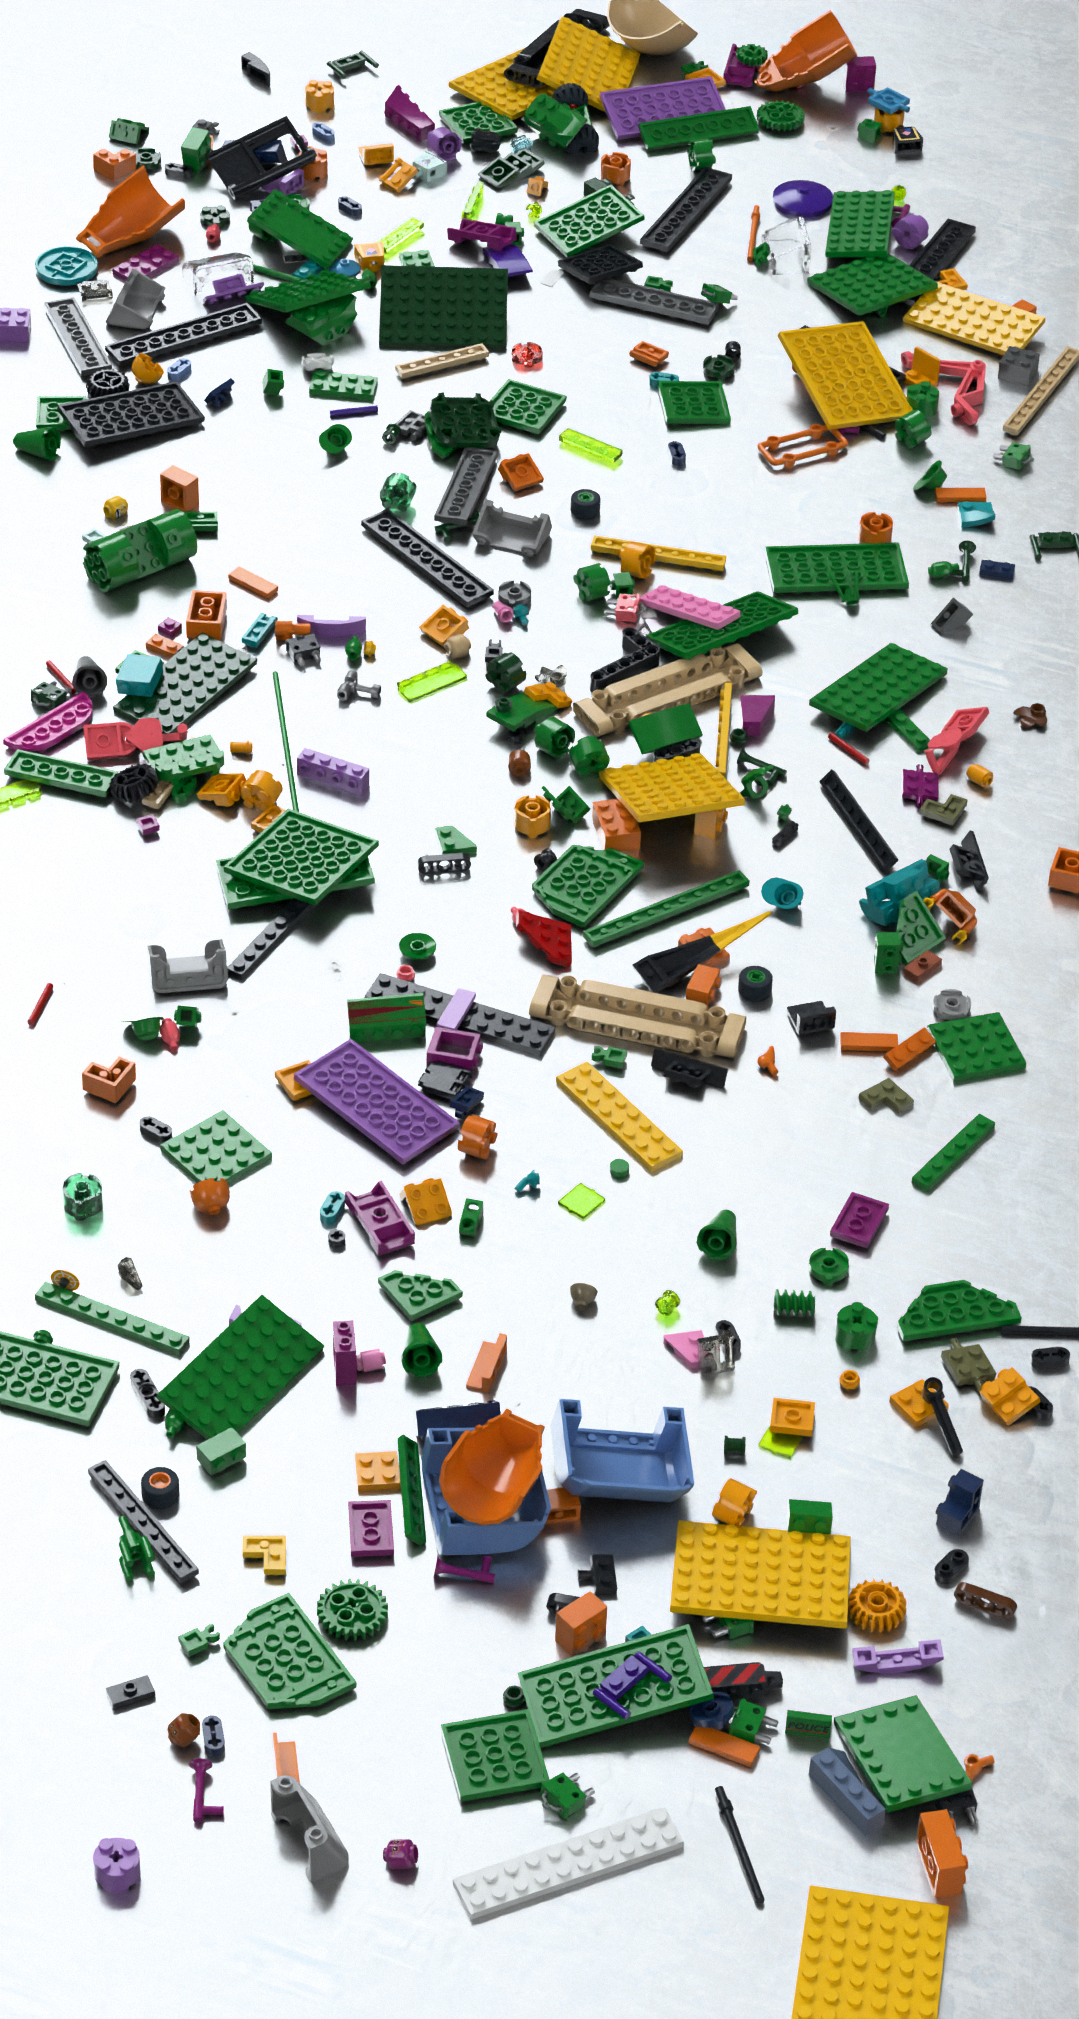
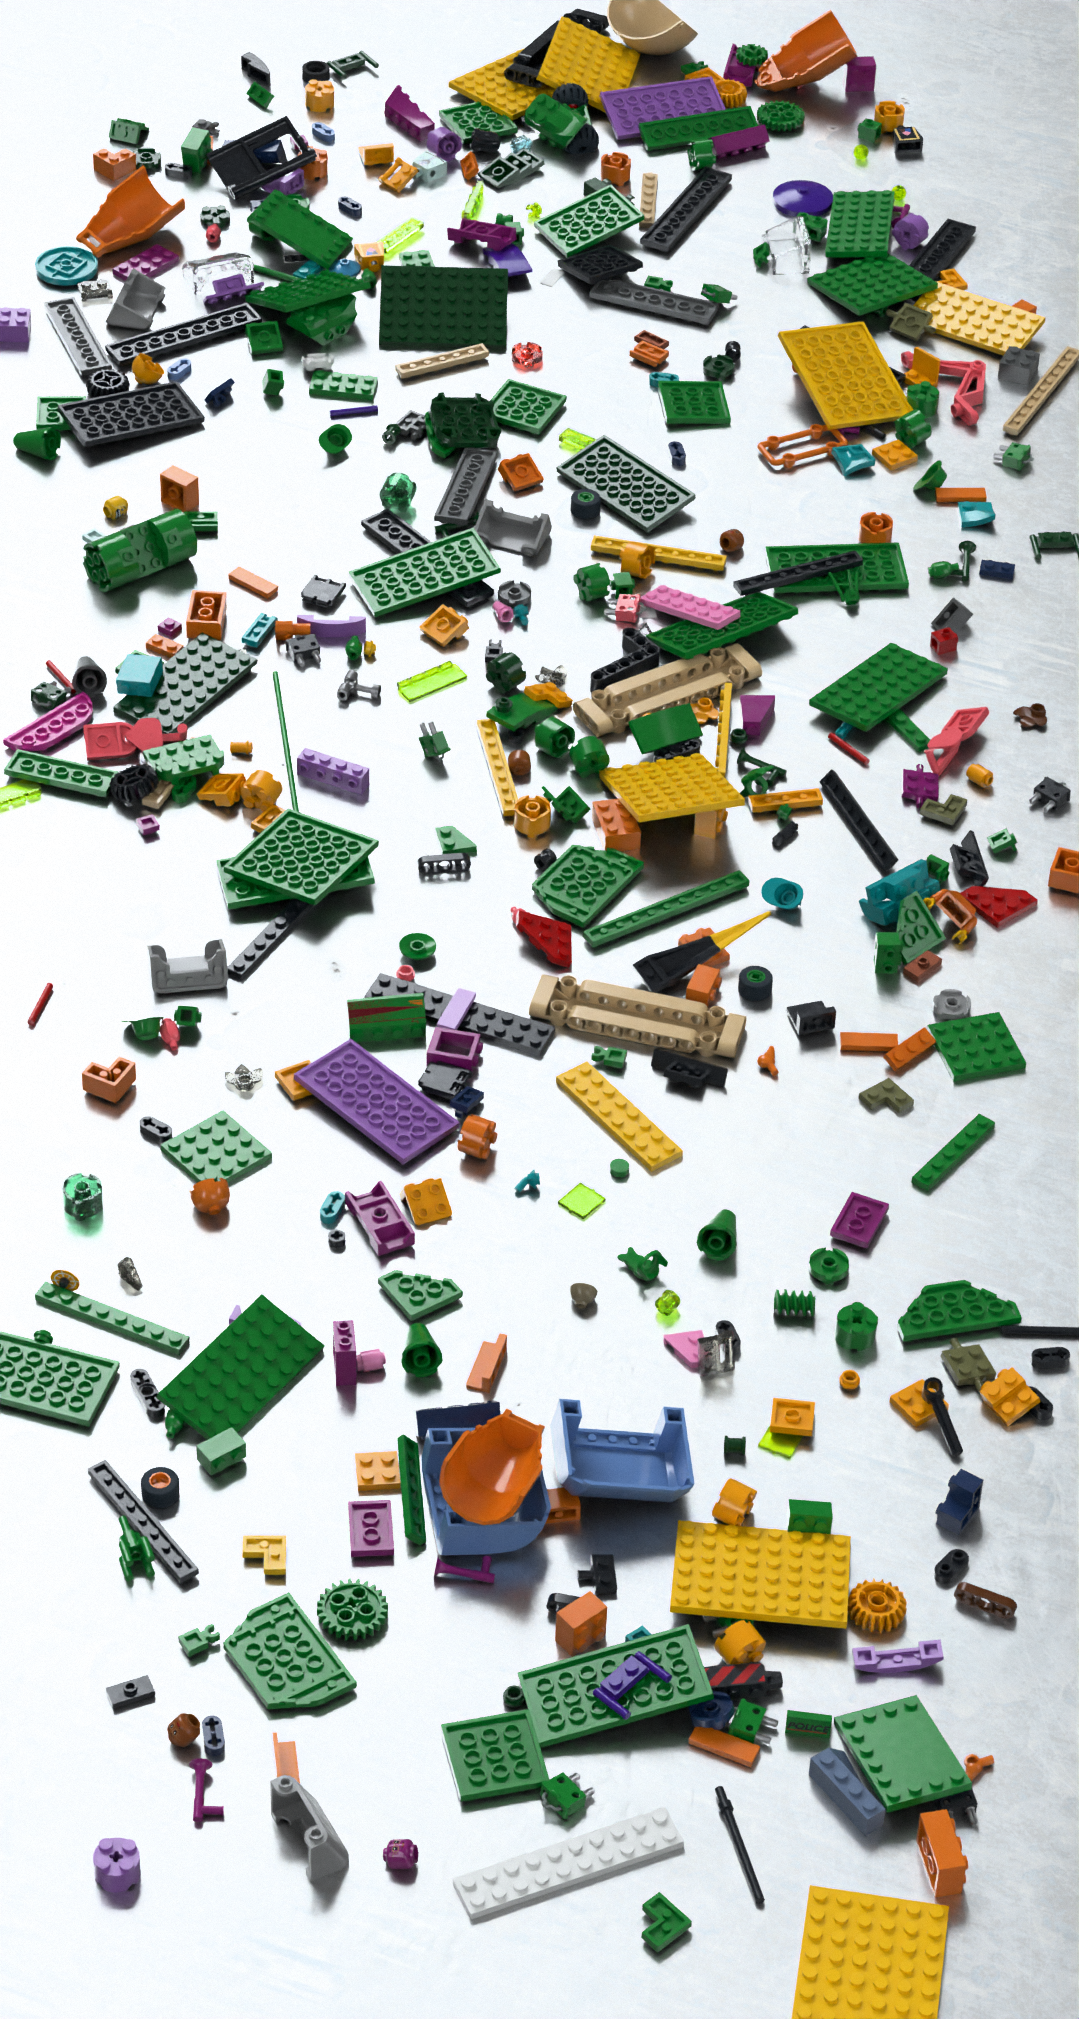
tan head [444,634,472,659] -> none
green leg [459,1198,484,1237] -> none
light orange bracket [526,176,549,196] -> none
orange bar [747,205,760,261] -> none
dark azure plate [868,87,910,114] -> none
none -> clear smoke plate [224,1064,263,1092]
none -> green plate [245,321,283,355]
none -> green plate [246,81,275,108]
none -> plate [301,574,347,608]
none -> black tyre [302,60,330,83]
none -> plate [348,528,501,617]
none -> green piece [418,721,451,763]
none -> orange plate [460,151,479,181]
none -> yellow plate [476,719,518,816]
none -> plate [556,434,696,533]
none -> green hair [617,1247,668,1281]
none -> copper plate [634,330,669,349]
none -> tan plate [639,172,658,228]
none -> green plate [641,1892,692,1953]
none -> light orange plate [690,697,719,724]
none -> magenta wedge [709,124,770,159]
none -> light orange gear [714,79,747,109]
none -> light orange brick [714,1620,766,1665]
none -> dark orange head [719,529,744,553]
none -> black plate [733,551,863,596]
none -> light orange plate [748,788,823,813]
none -> green brick [791,212,828,242]
none -> teal plate [831,444,876,476]
none -> clear neon green plate [853,144,869,160]
none -> light orange plate [872,439,918,471]
none -> olive plate [887,303,936,341]
none -> red brick [930,627,958,656]
none -> red plate [960,886,1038,928]
none -> green bracket [987,828,1018,854]
none -> black piece [1028,777,1071,812]

